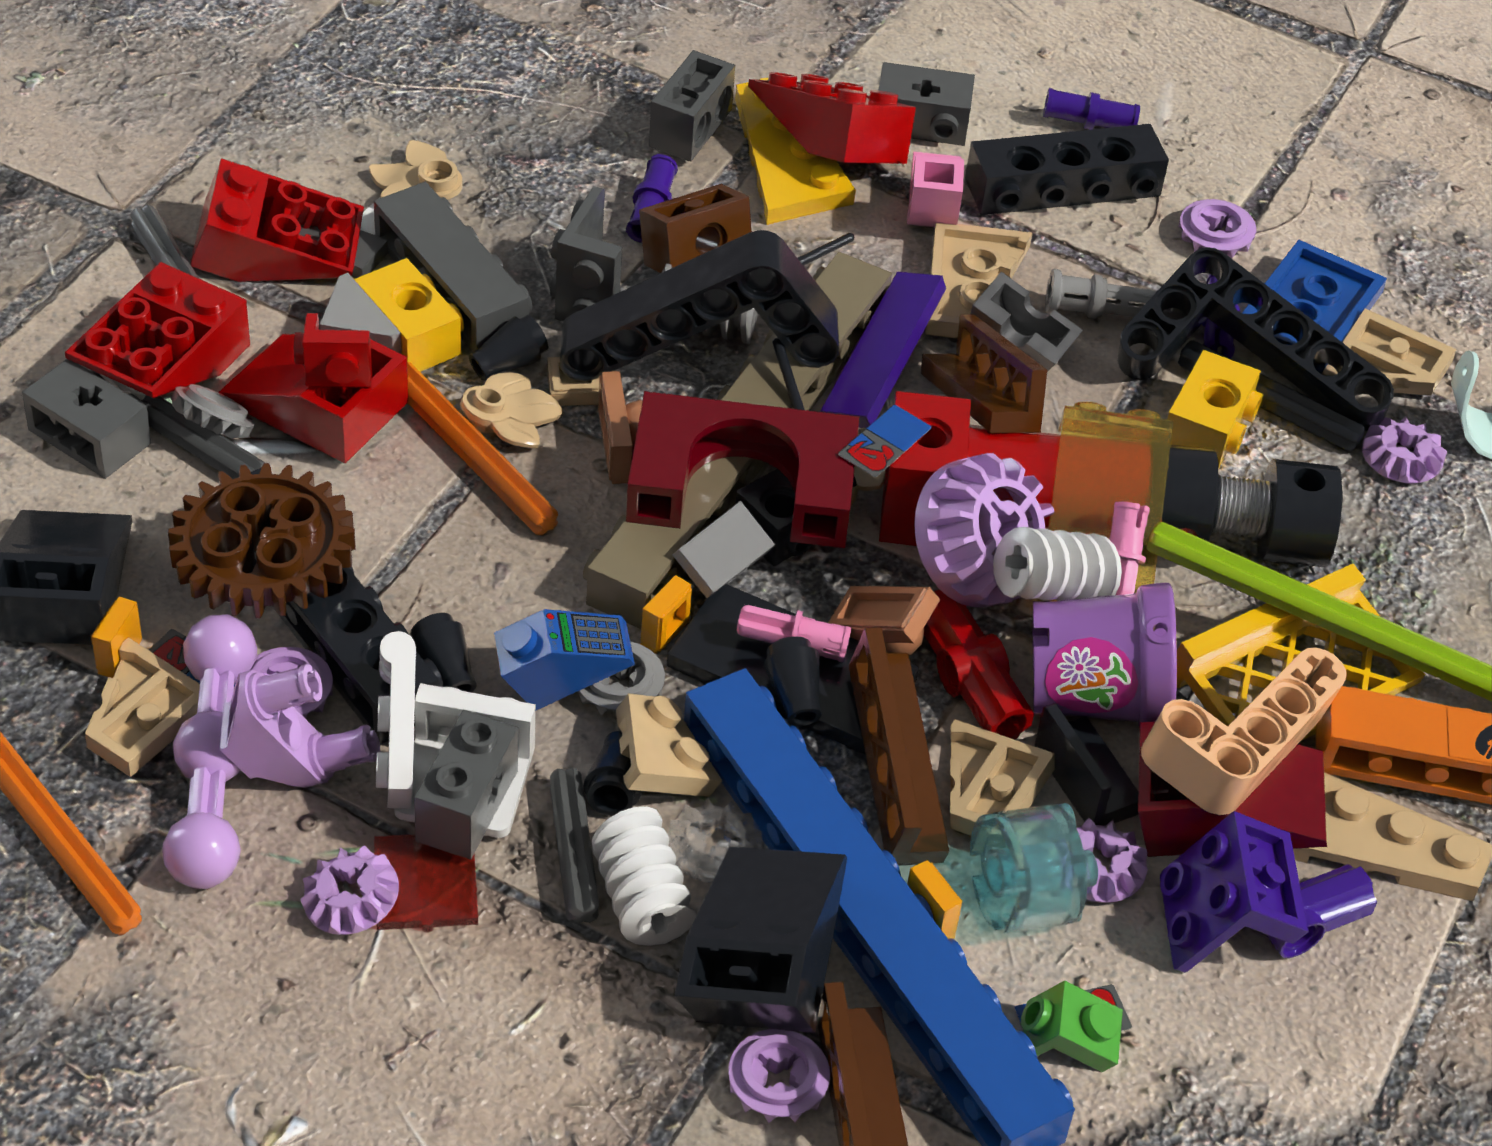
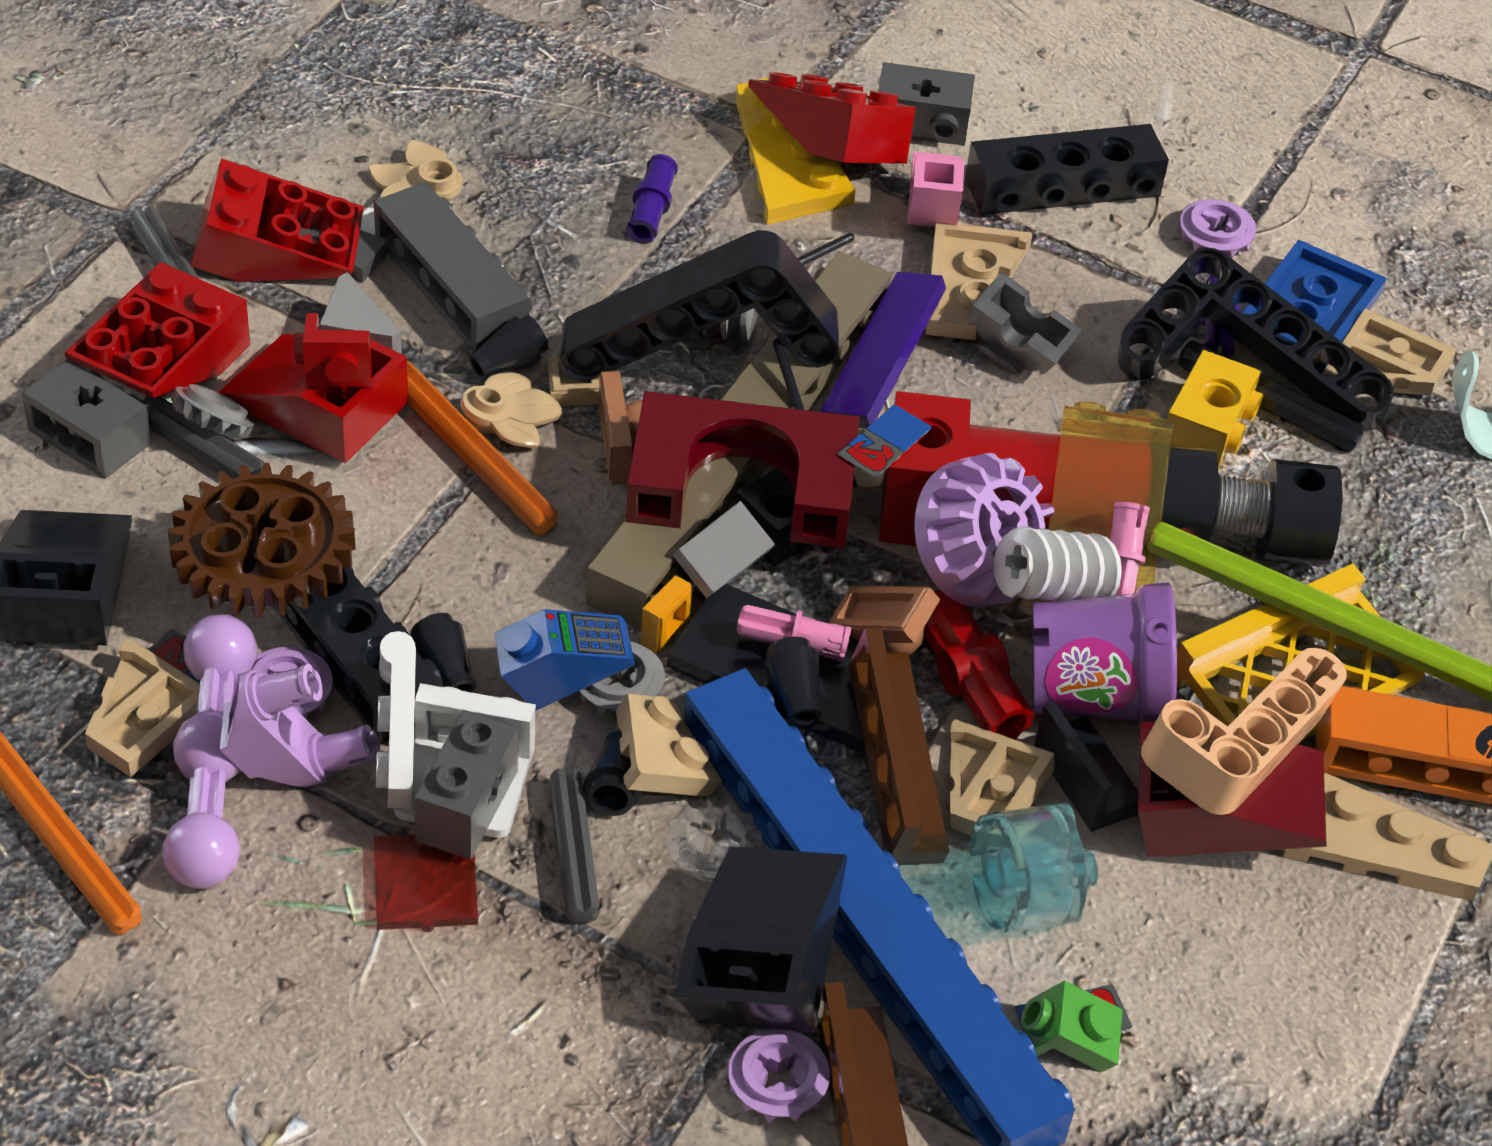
light orange tile [91,597,142,678] -> none
lavender gear [300,845,399,935] -> none
yellow brick [354,258,464,372] -> none
dark grey bracket [550,186,622,322] -> none
white piece [592,807,696,946] -> none
reddish brown brick [639,184,752,273] -> none
dark grey brick [649,50,736,162] -> none
light orange tile [907,860,963,939] -> none
reddish brown fence [921,314,1048,433] -> none
dark purple pin [1043,88,1140,130] -> none
light grey pin [1045,269,1186,320] -> none
lavender gear [1053,818,1148,903] -> none
dark purple bracket [1160,811,1309,973] -> none
dark purple piece [1266,864,1377,958] -> none
lavender gear [1362,416,1447,483] -> none

